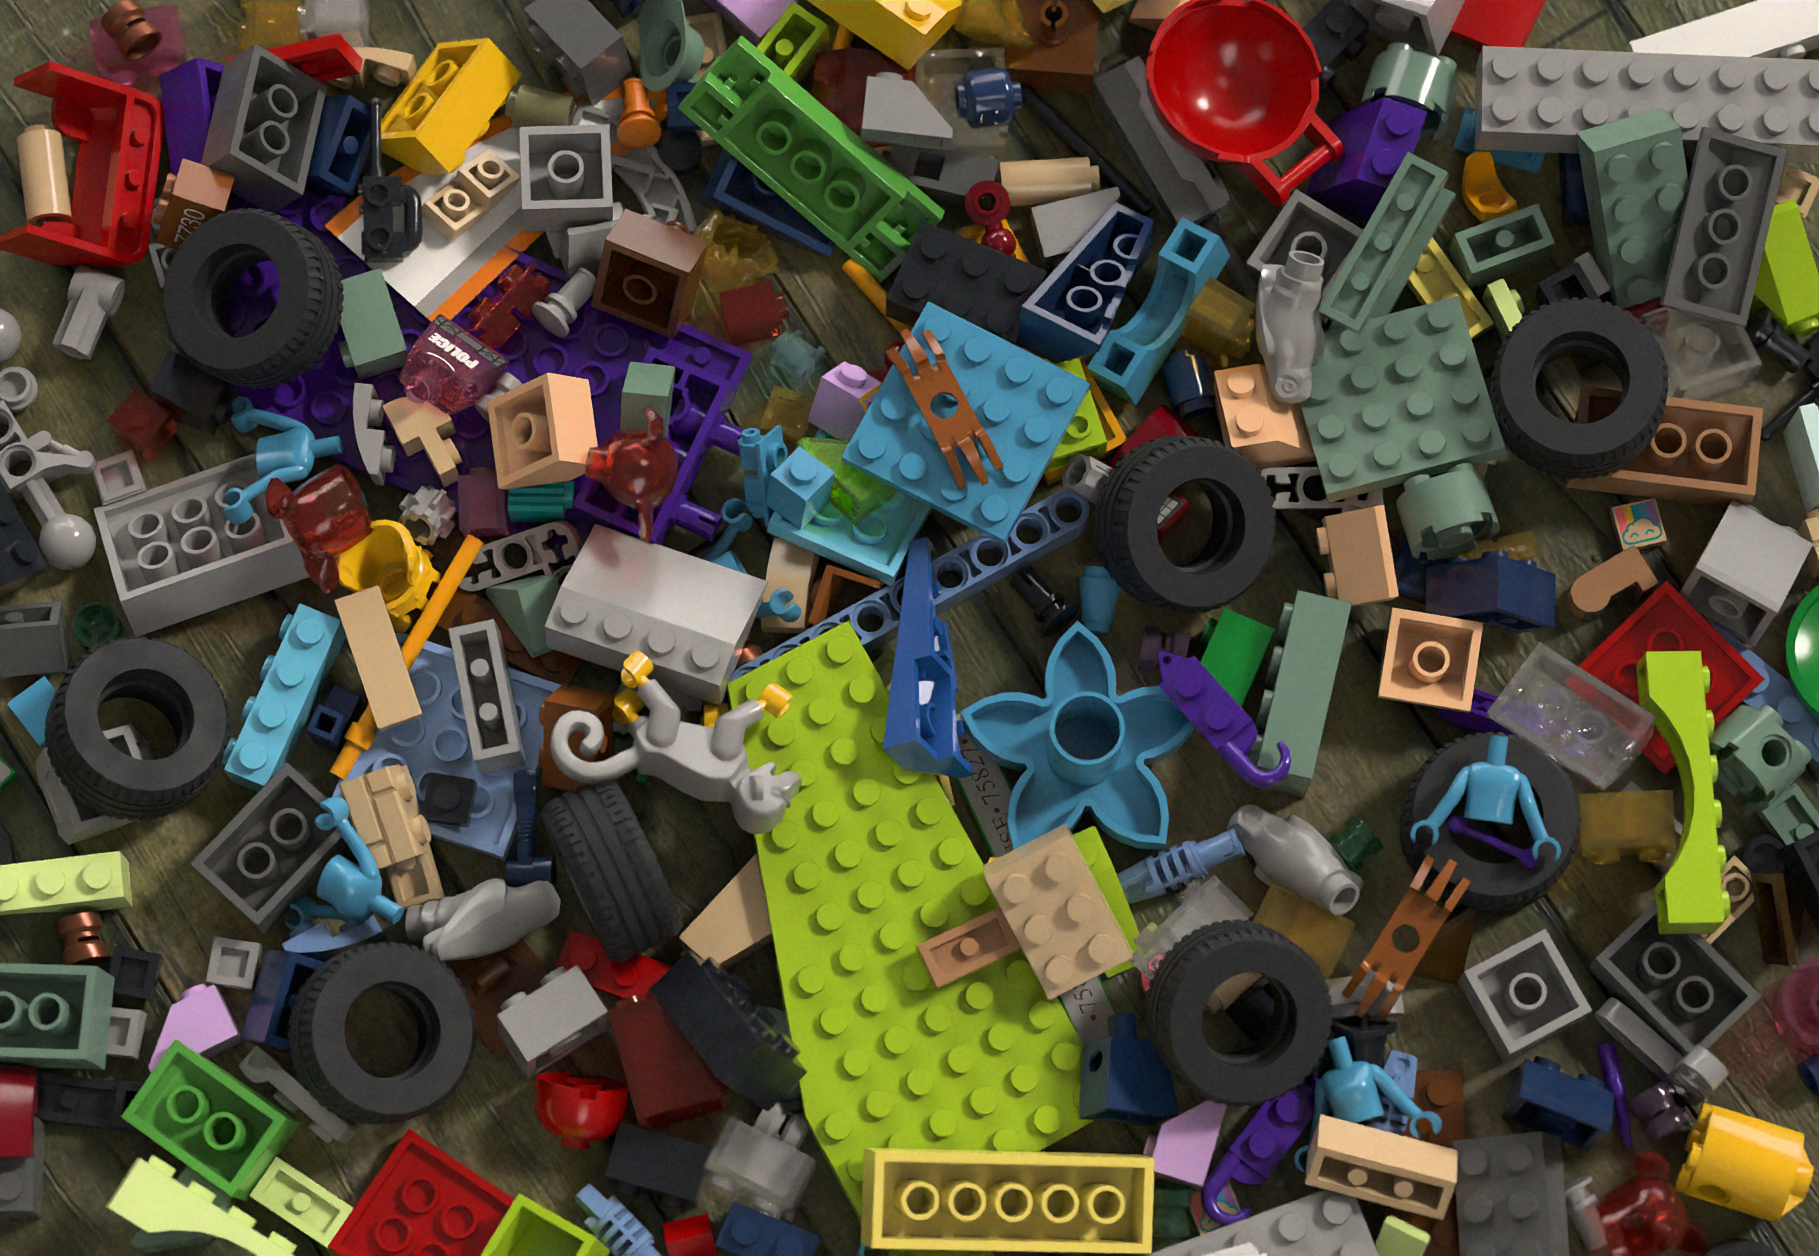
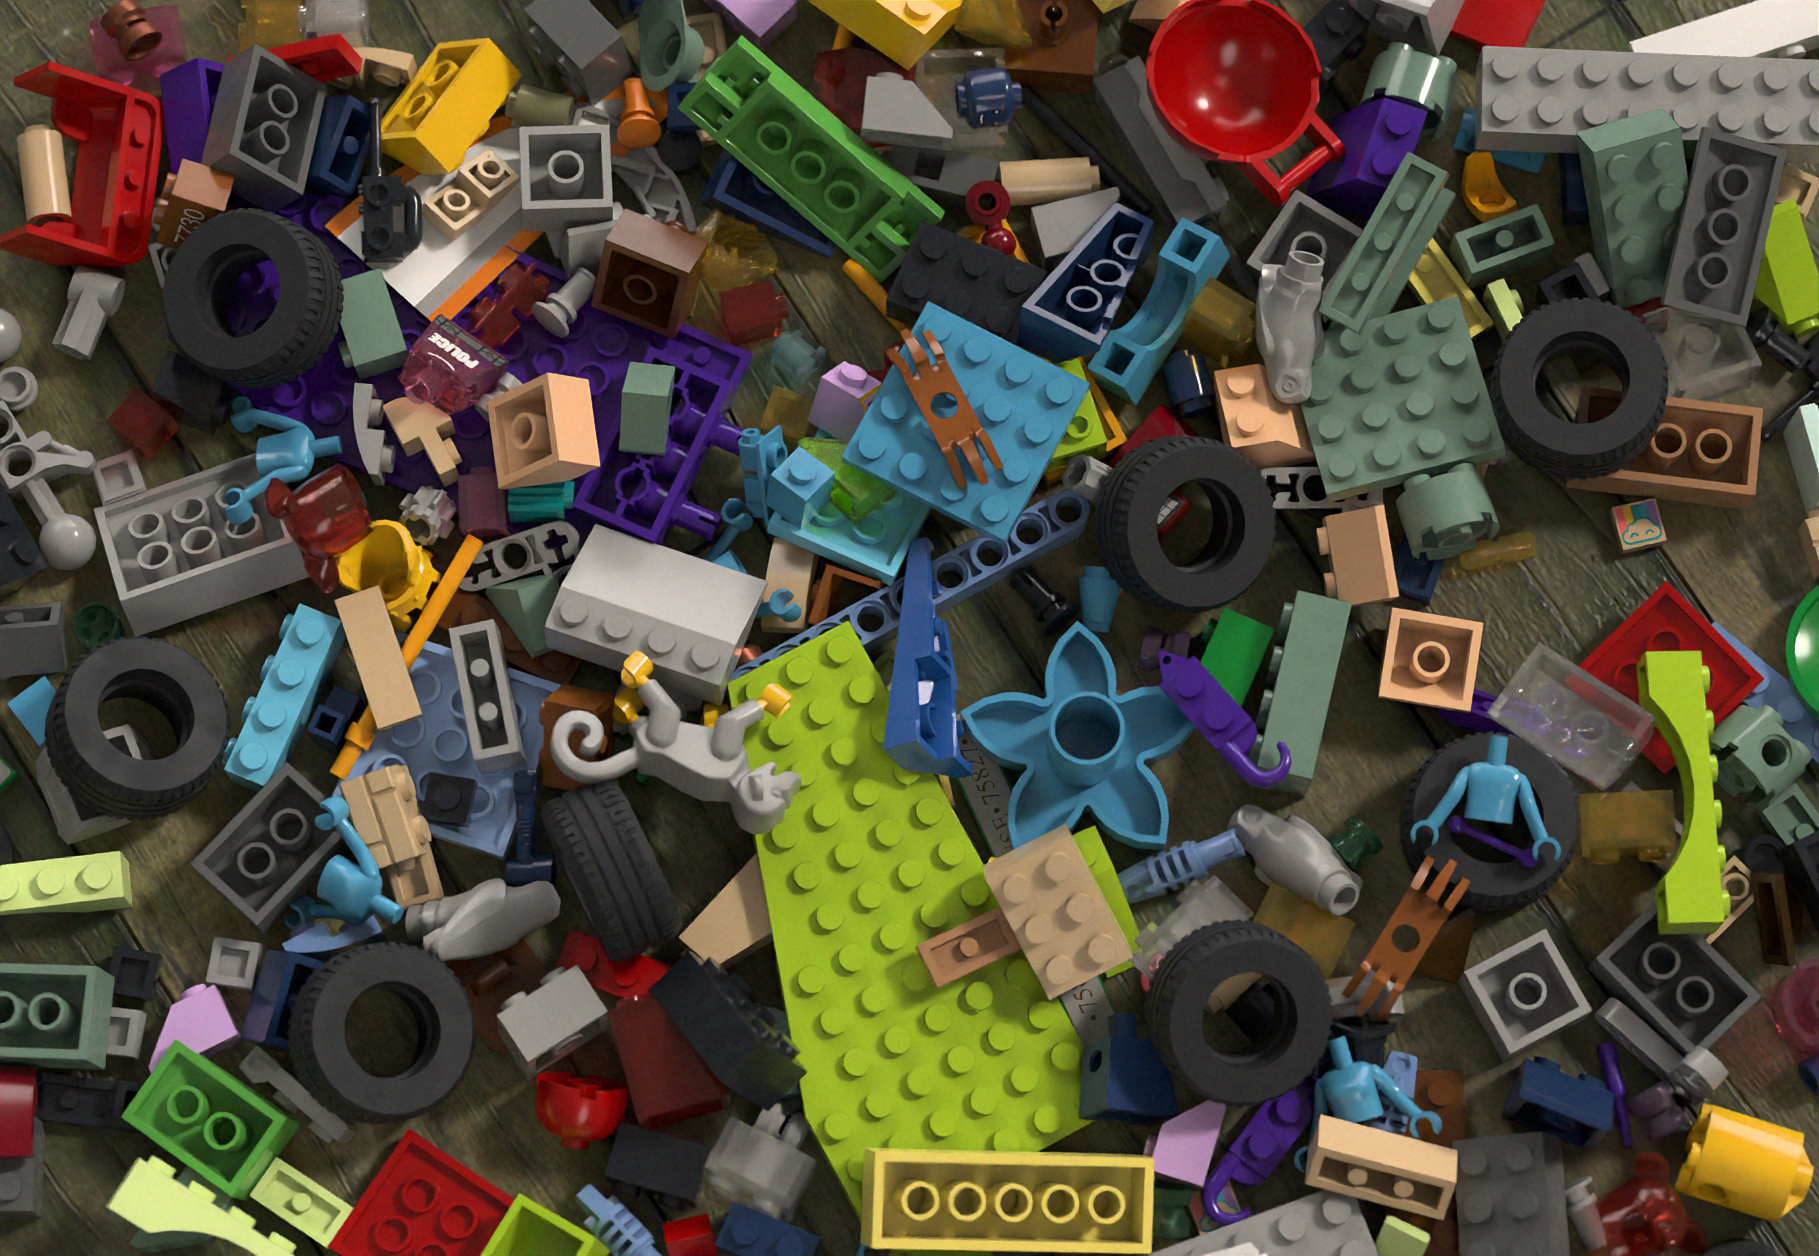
copper wheel [54,912,110,966] -> none
clear red piece [585,406,678,543] -> none
lime brick [757,1,830,84] -> none
dark blue brick [1425,550,1555,634] -> none
medium nougat leg [1566,544,1659,621] -> none
light grey slope [1679,499,1813,647] -> none

